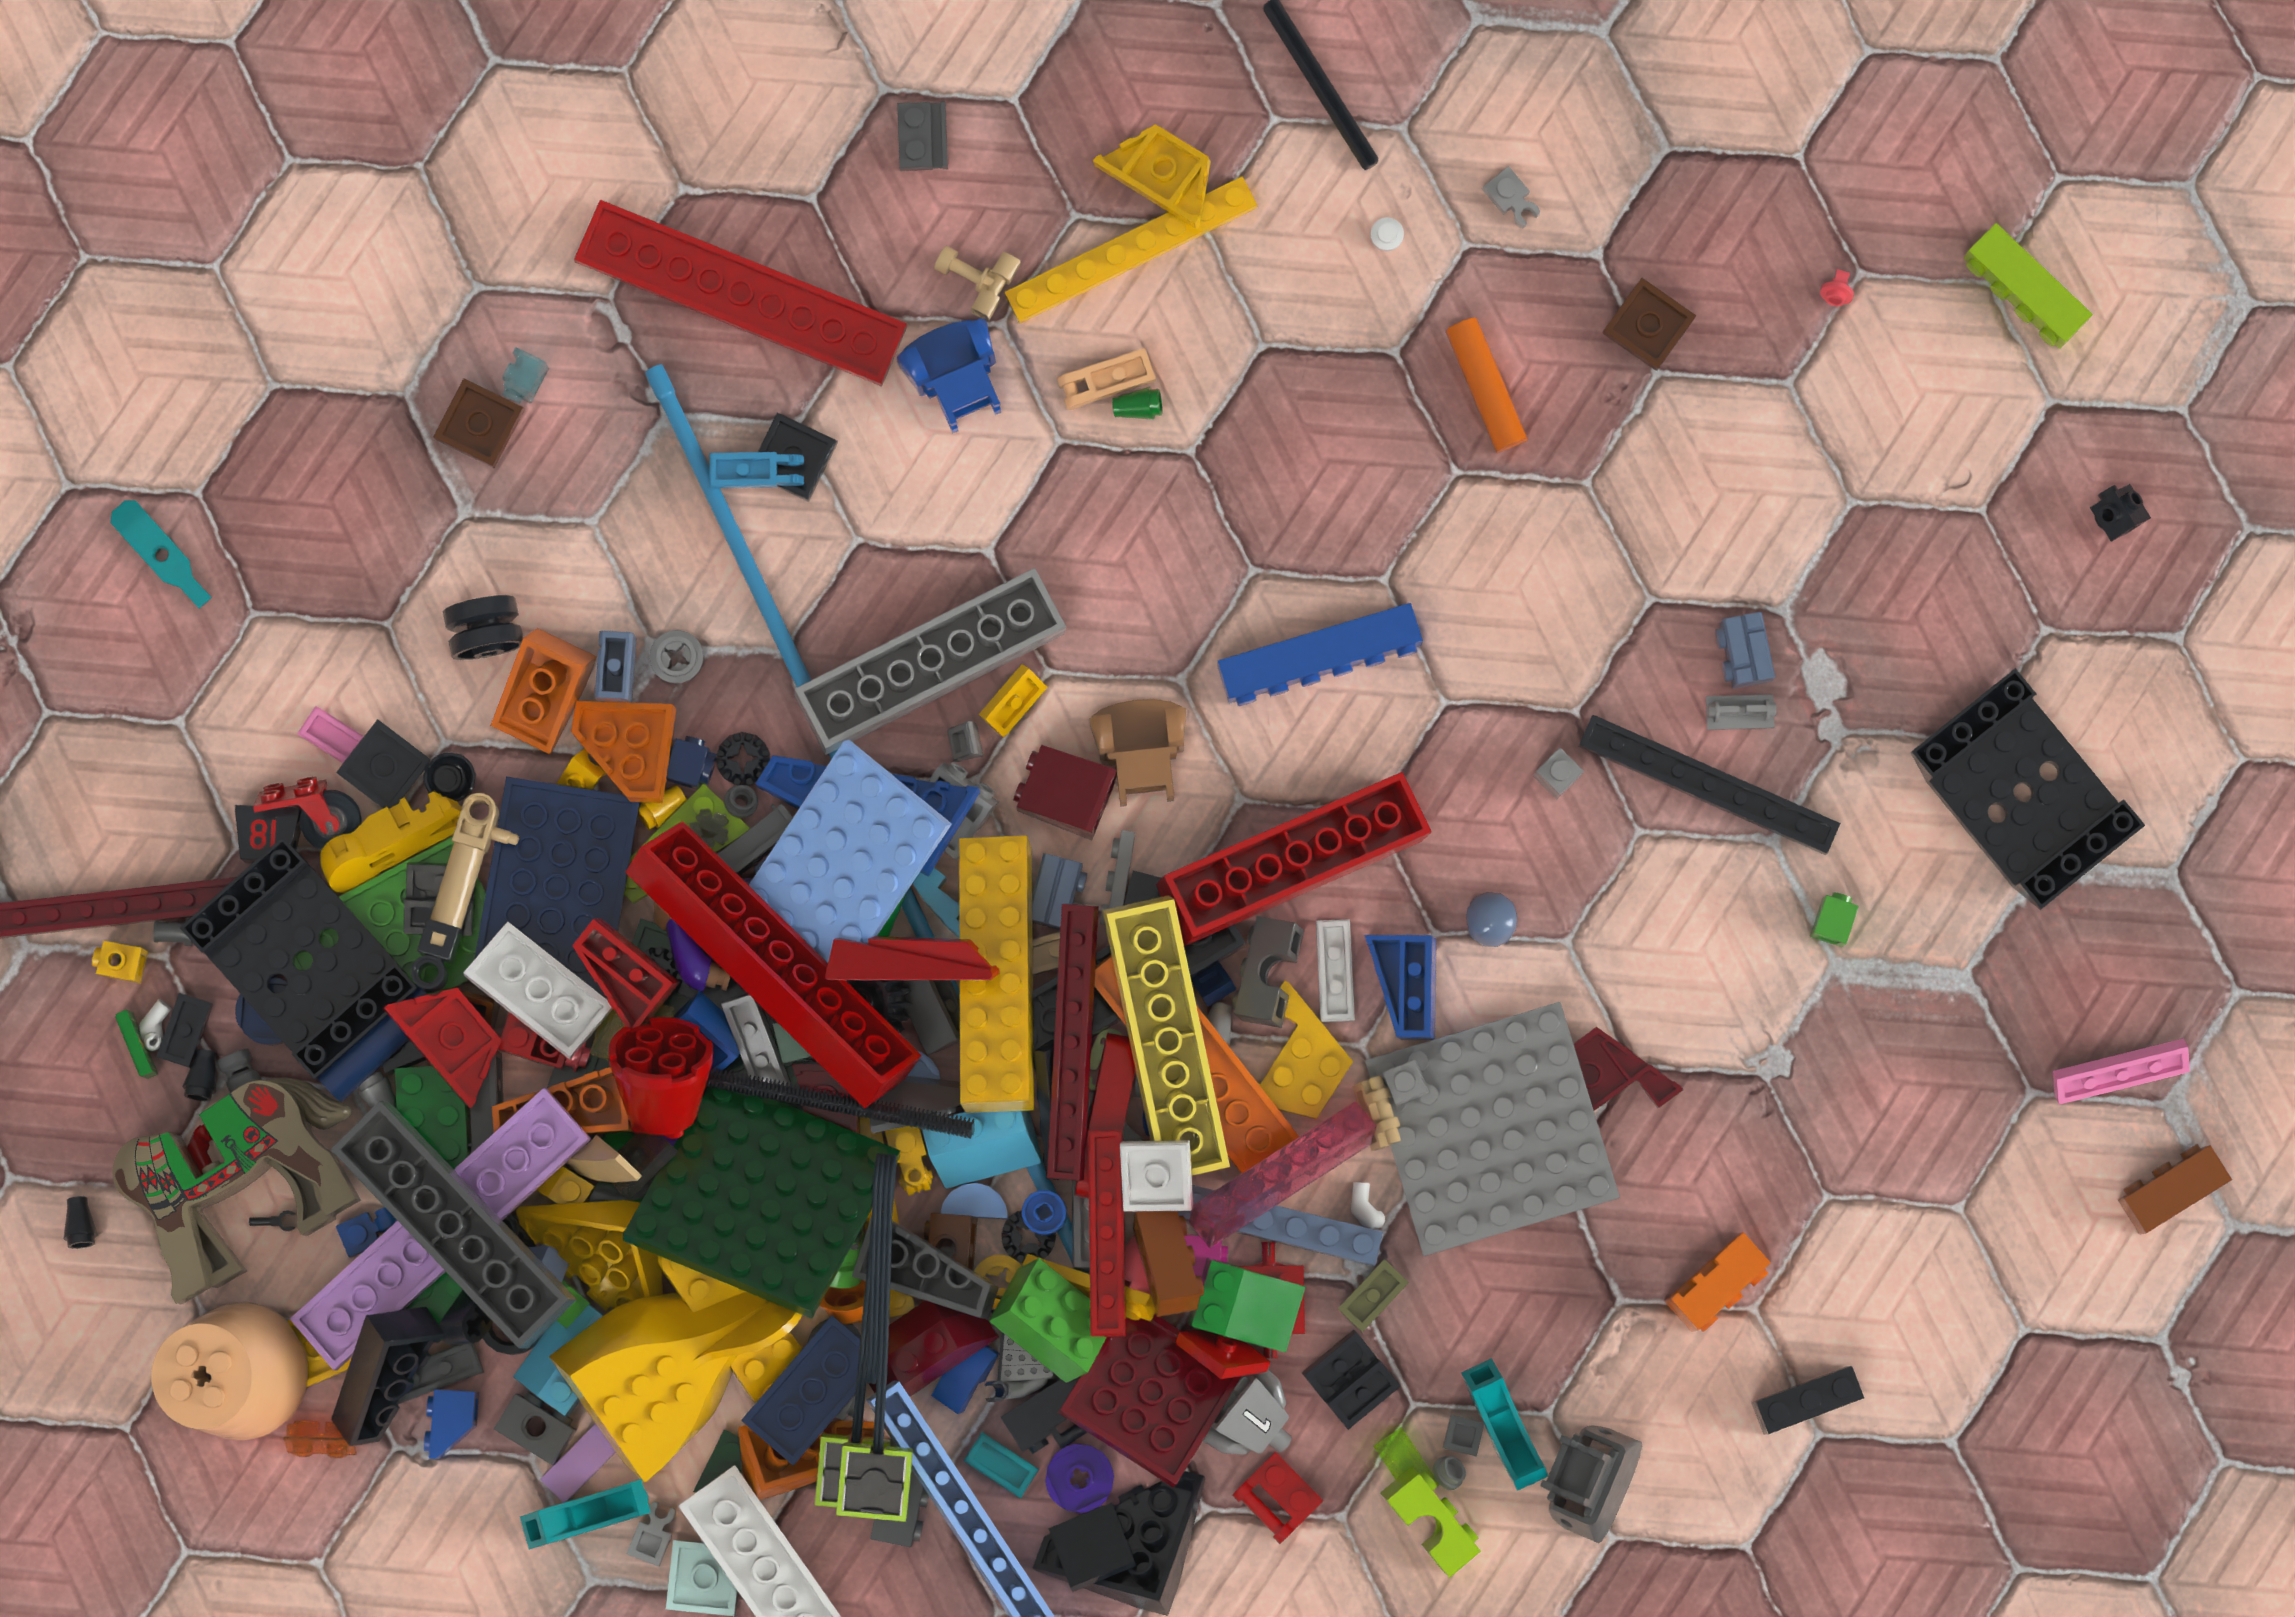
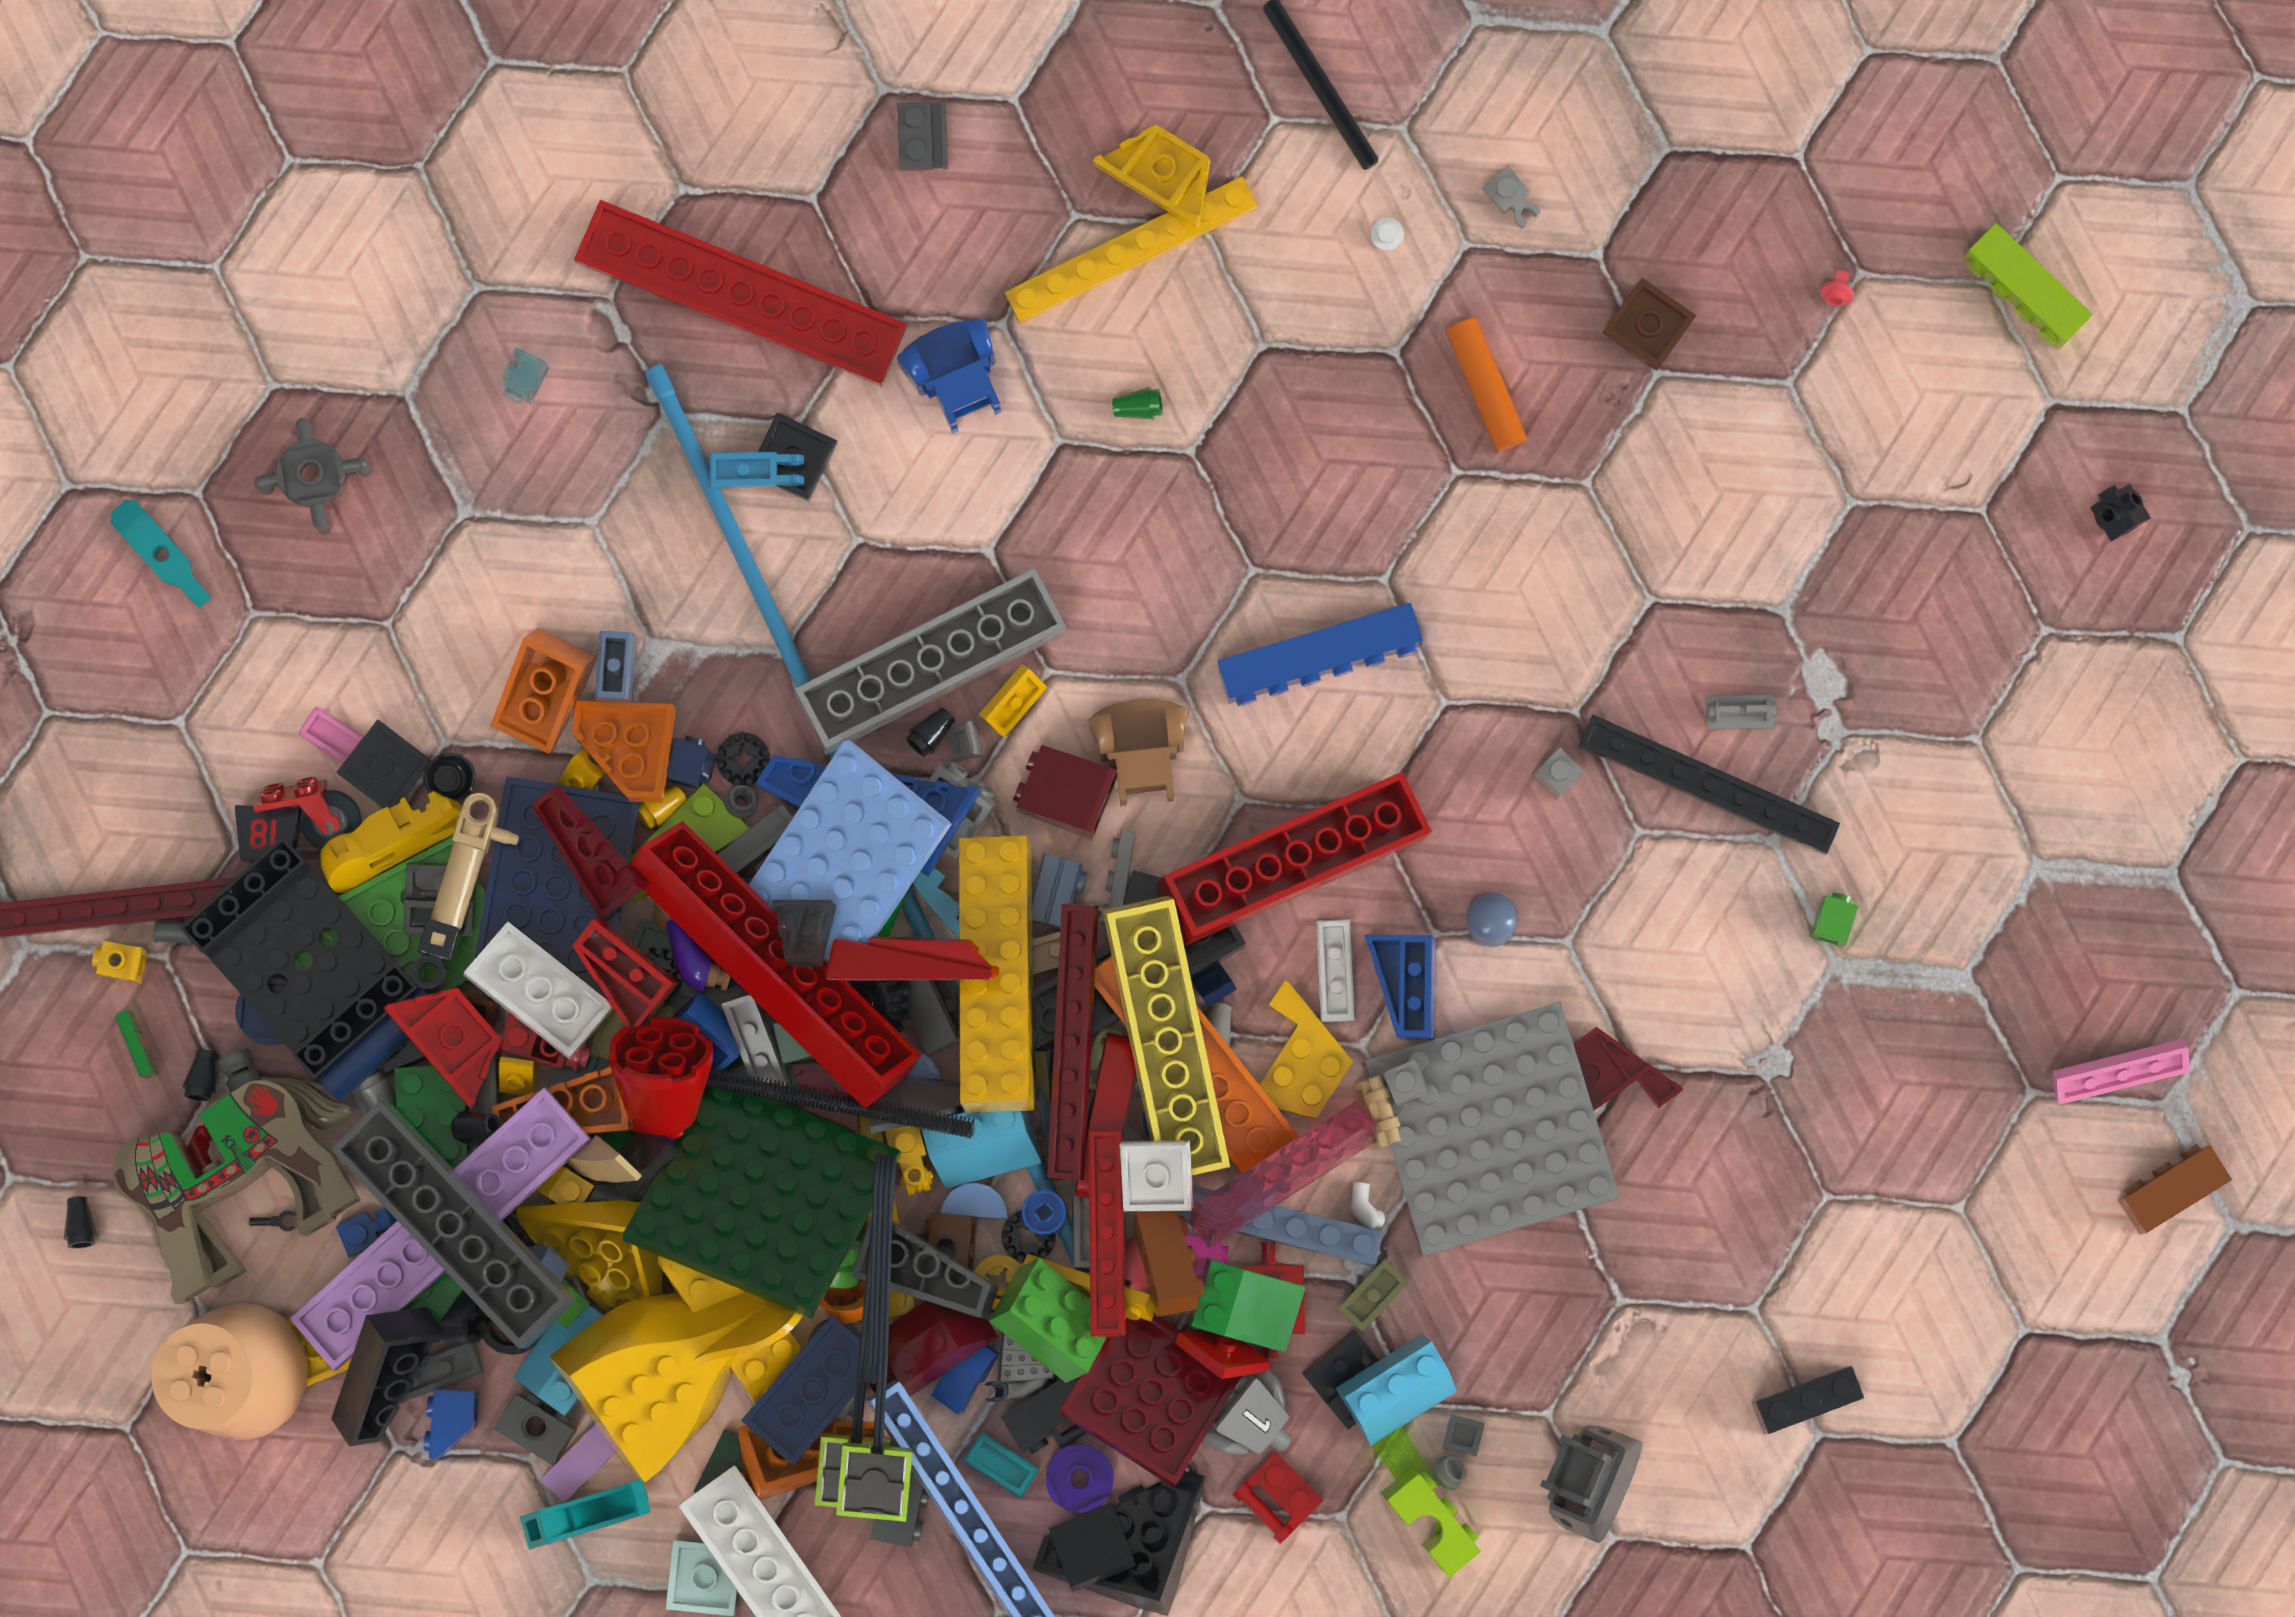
white arm [139,999,172,1051] -> none
black plate [157,993,213,1068] -> none
clear orange hinge [283,1420,357,1458] -> none
reddish brown plate [433,378,525,468] -> none
black wheel [442,595,524,660] -> none
light grey plate [627,1501,676,1567] -> none
light grey gear [650,630,704,684] -> none
clear smoke plant [689,808,729,847] -> none
tan bar [934,245,1021,322] -> none
light nougat plate [1057,348,1156,410] -> none
dark grey arch [1233,916,1304,1028] -> none
teal arch [1461,1358,1548,1491] -> none
orange wedge [1664,1232,1771,1332] -> none
sand blue brick [1715,612,1775,689] -> none
black slope [1910,668,2145,910] -> none
none -> dark grey plate [254,418,372,535]
none -> black cone [451,1110,501,1145]
none -> yellow bracket [499,1057,540,1095]
none -> dark red wing [531,785,648,919]
none -> clear smoke wing [771,900,837,967]
none -> black cone [906,707,955,757]
none -> medium azure slope [1336,1333,1457,1446]

